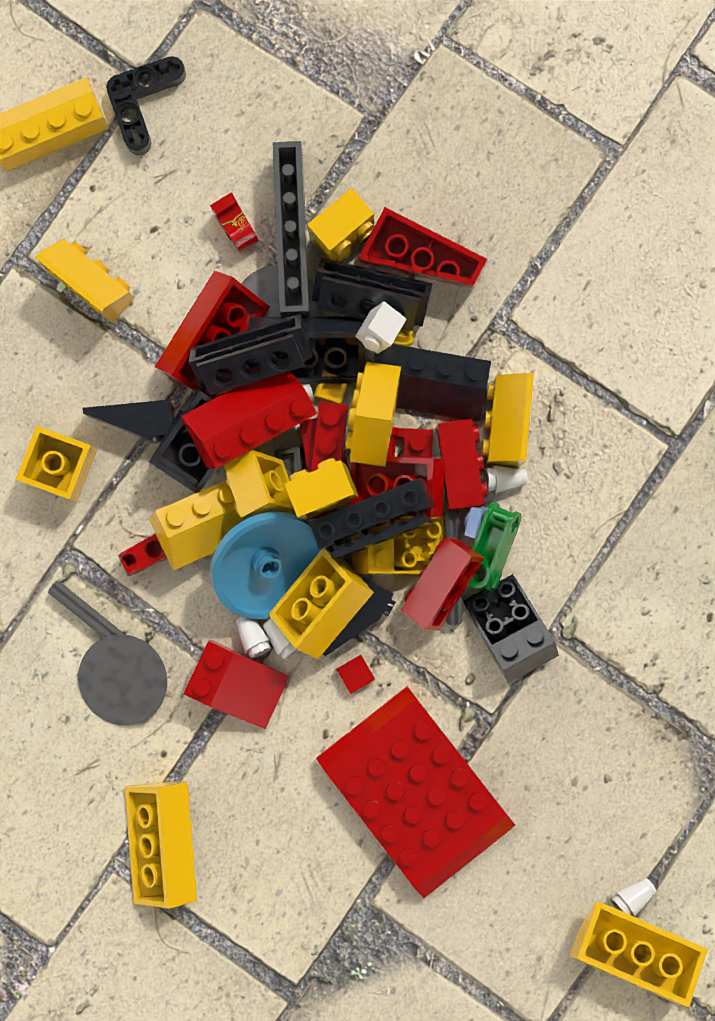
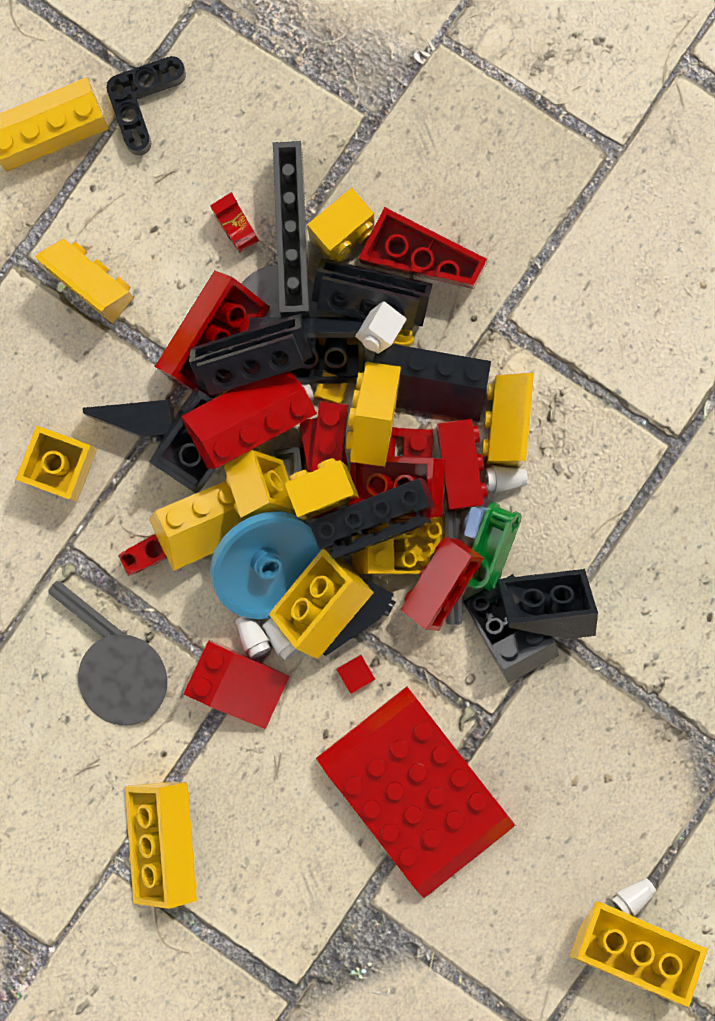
none -> black slope [498,569,598,639]

